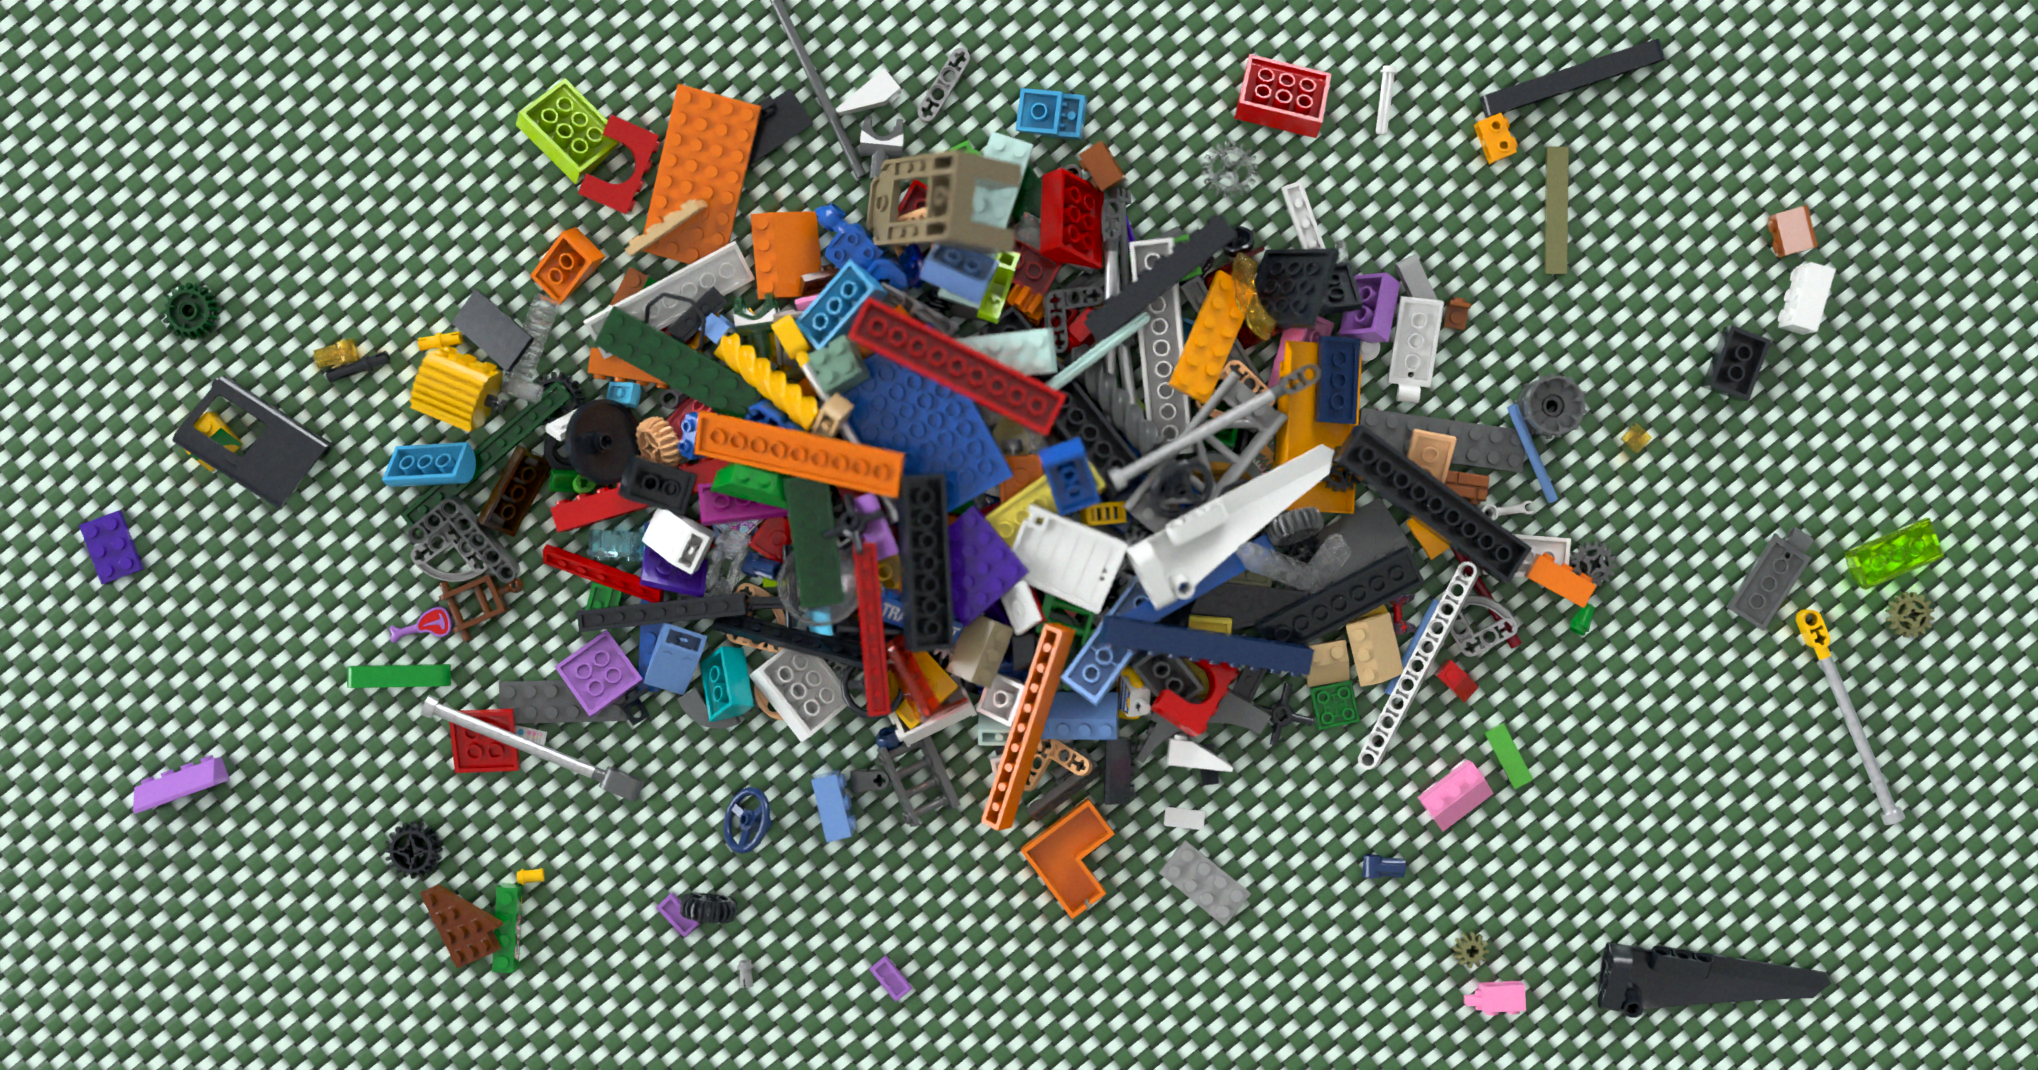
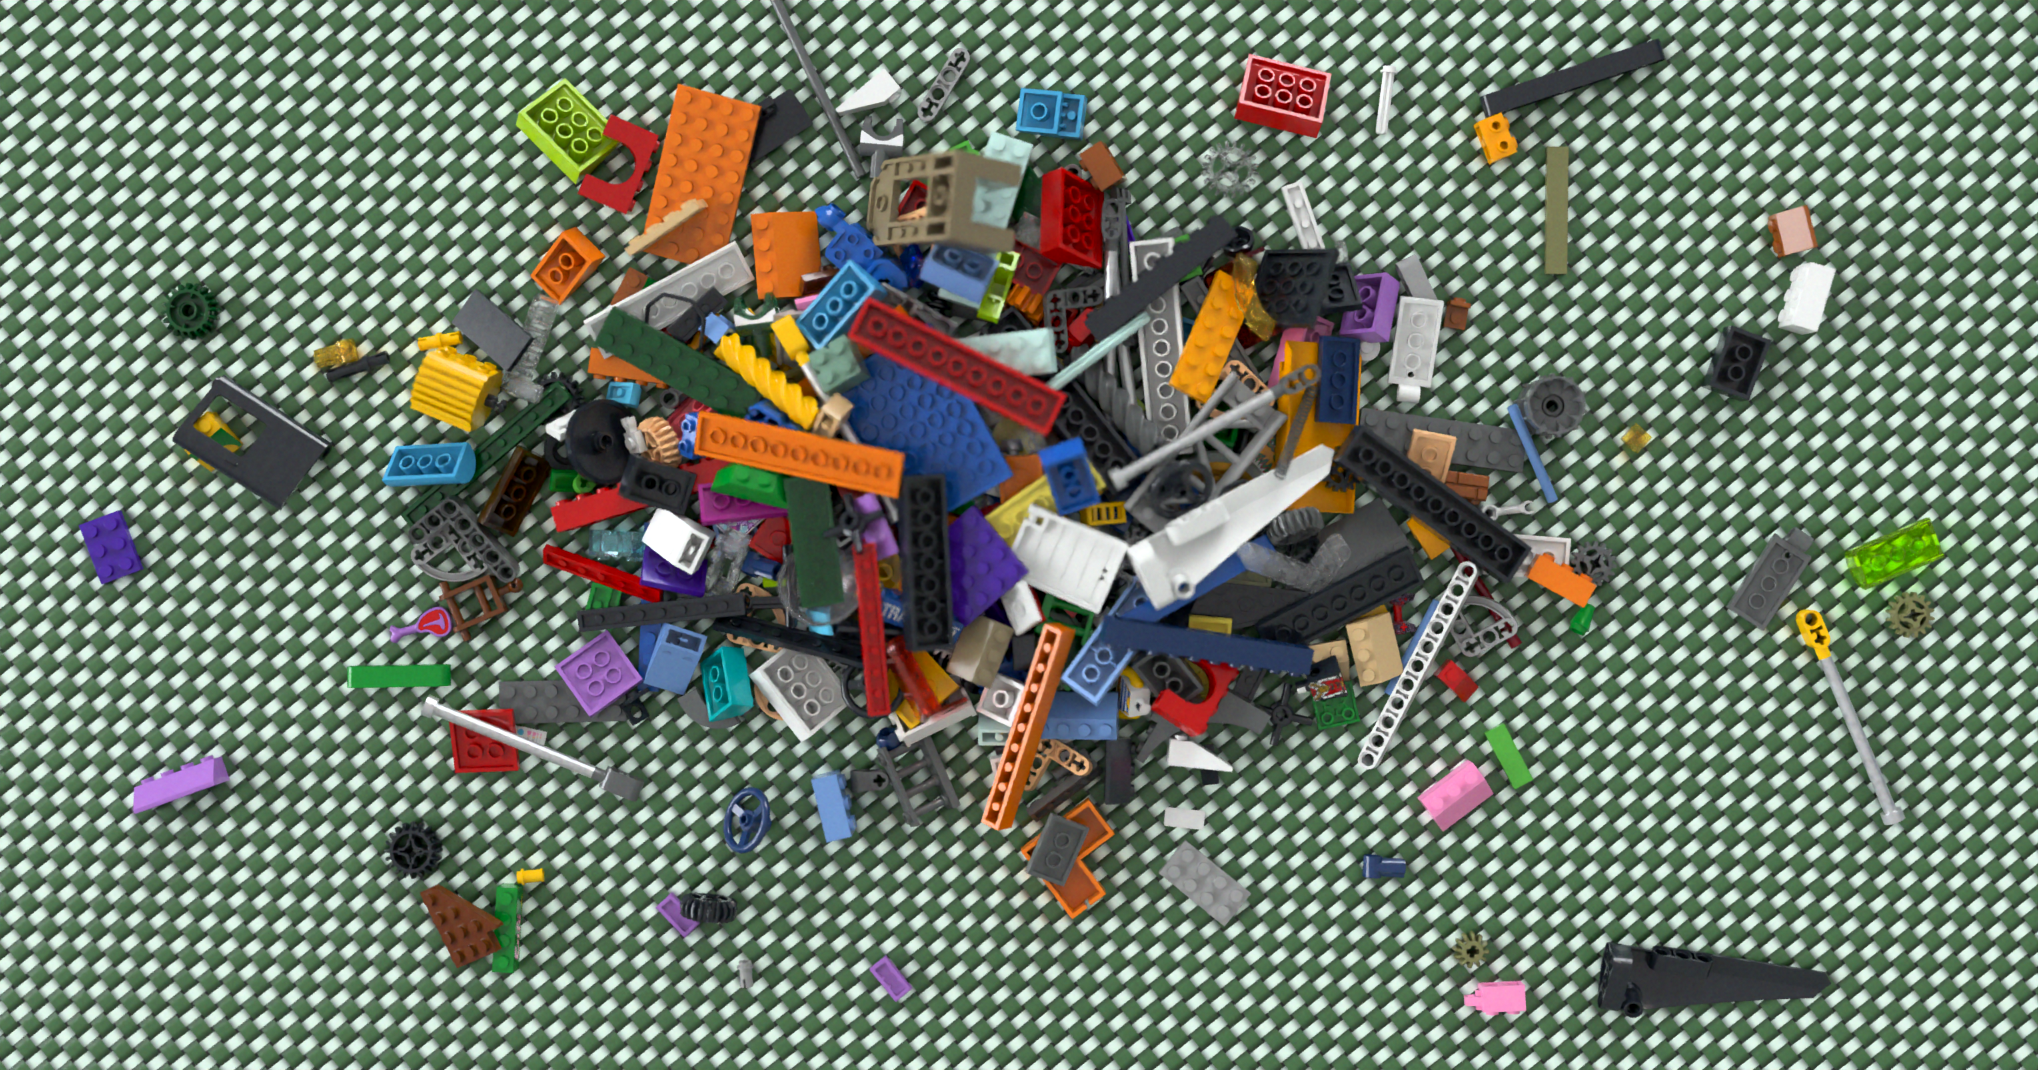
none -> white plate [620,416,648,453]
none -> dark grey plate [1025,813,1090,887]
none -> dark grey piece [1274,386,1318,480]
none -> torso [1295,655,1348,701]

